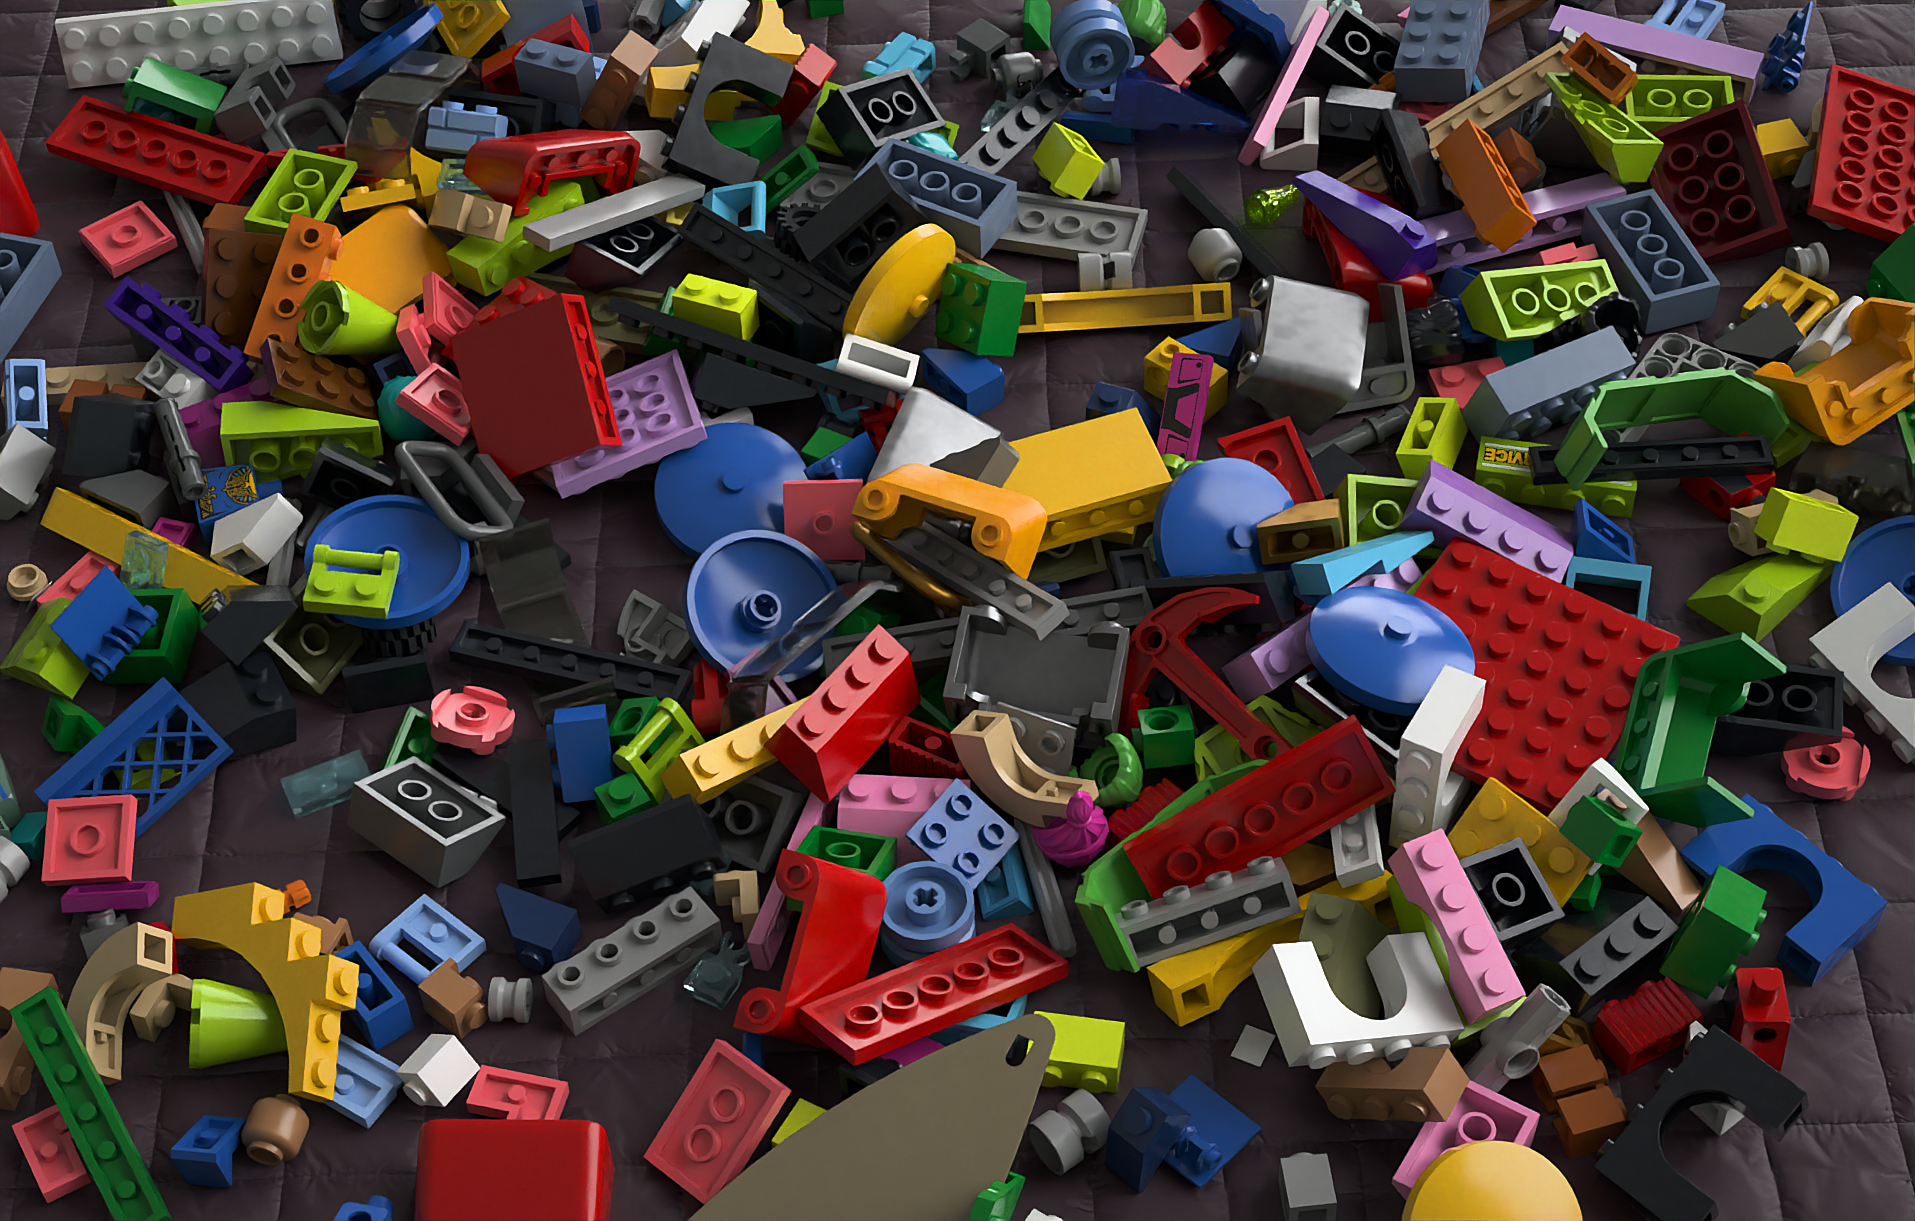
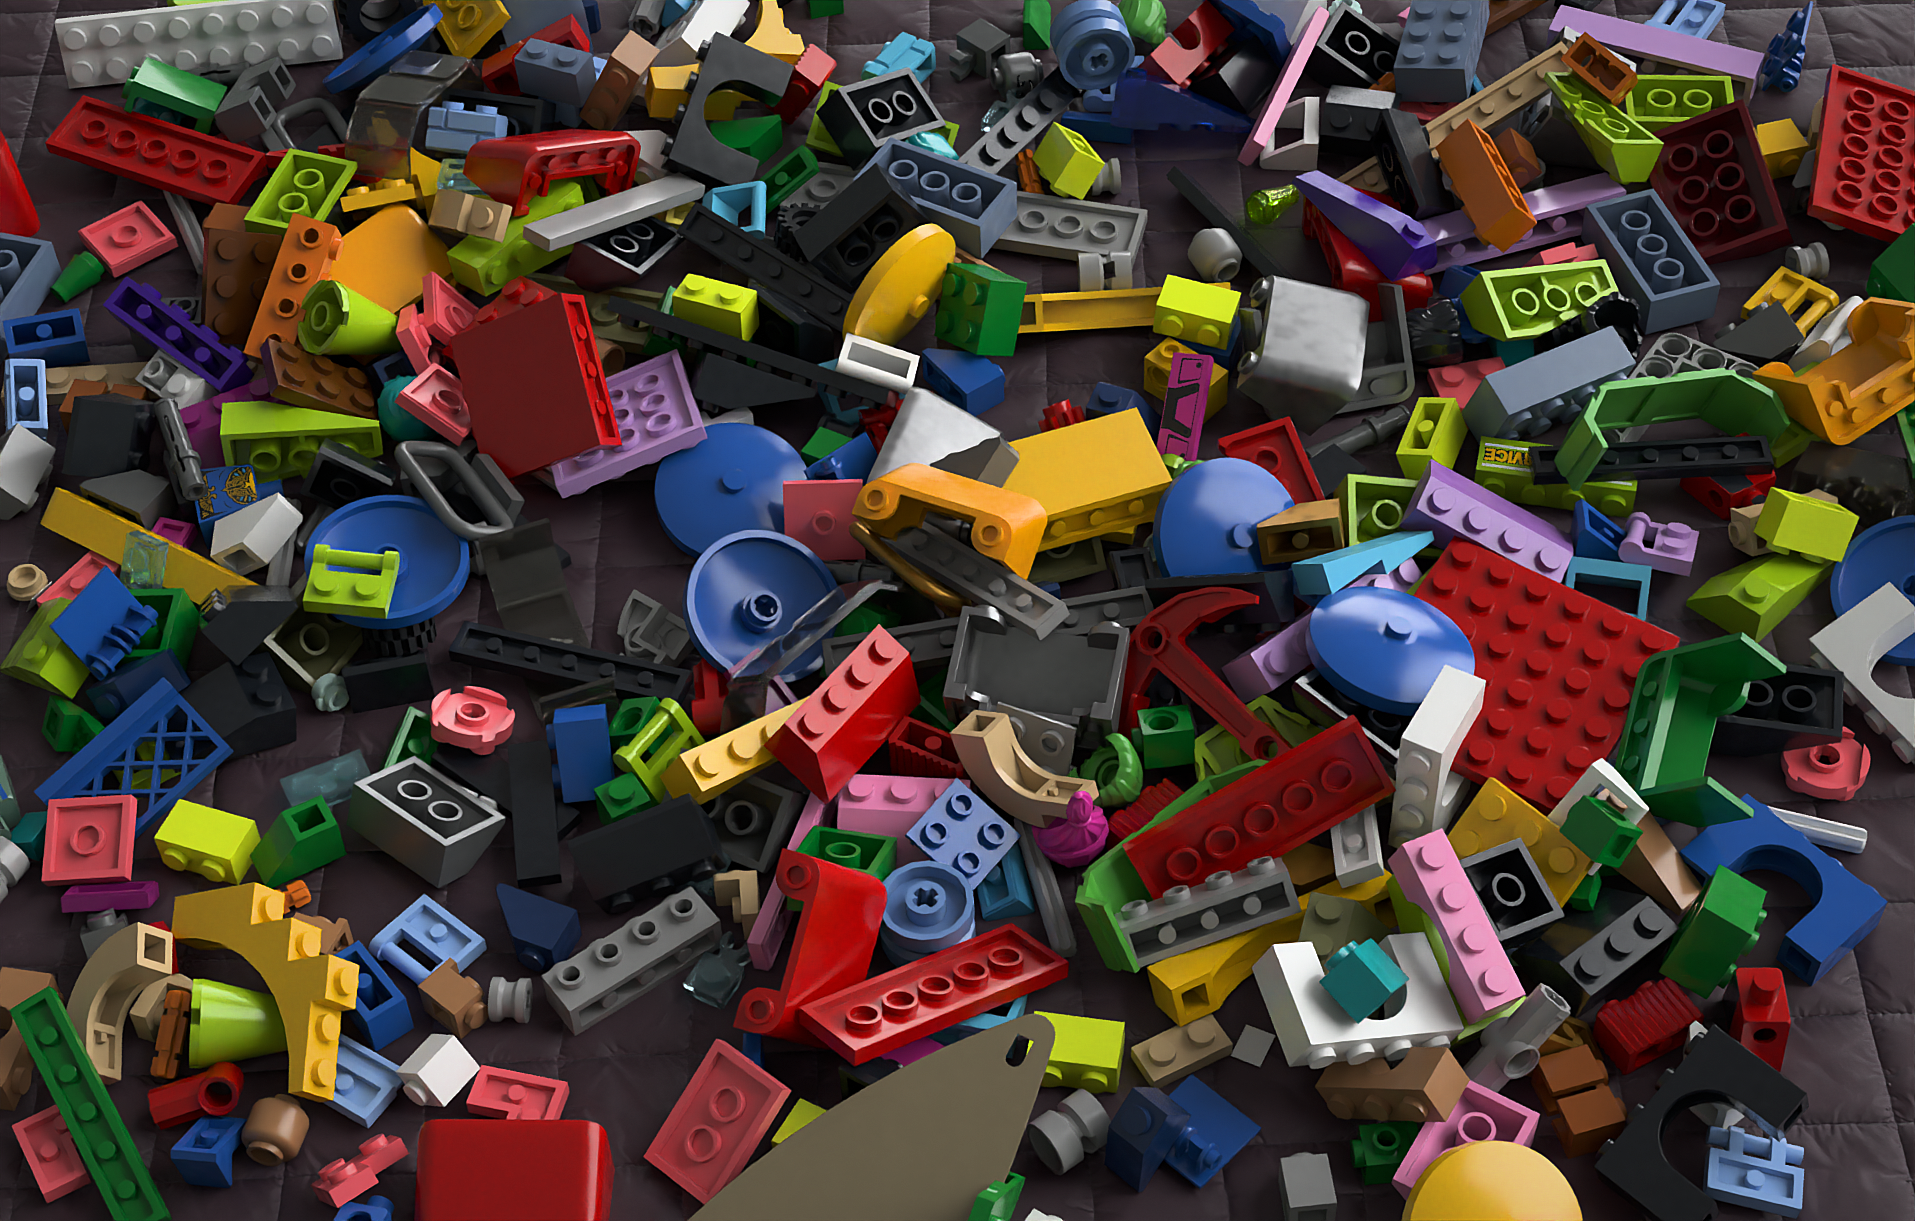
none -> blue brick [2,308,90,368]
none -> green cone [49,251,105,304]
none -> dark blue slope [85,648,192,726]
none -> red piece [148,1061,245,1130]
none -> orange axle [150,990,192,1079]
none -> neon yellow brick [154,799,261,885]
none -> green slope [250,795,347,889]
none -> light aqua plate [311,673,349,712]
none -> coral plate [311,1133,410,1208]
none -> orange axle [1015,149,1044,195]
none -> red gear [1038,399,1086,433]
none -> tan plate [1131,1013,1233,1089]
none -> neon yellow brick [1152,274,1241,350]
none -> teal brick [1319,938,1409,1024]
none -> green brick [1350,1121,1419,1185]
none -> lavender plate [1618,512,1699,577]
none -> light blue plate [1703,1125,1804,1219]
none -> white axle [1768,806,1867,854]

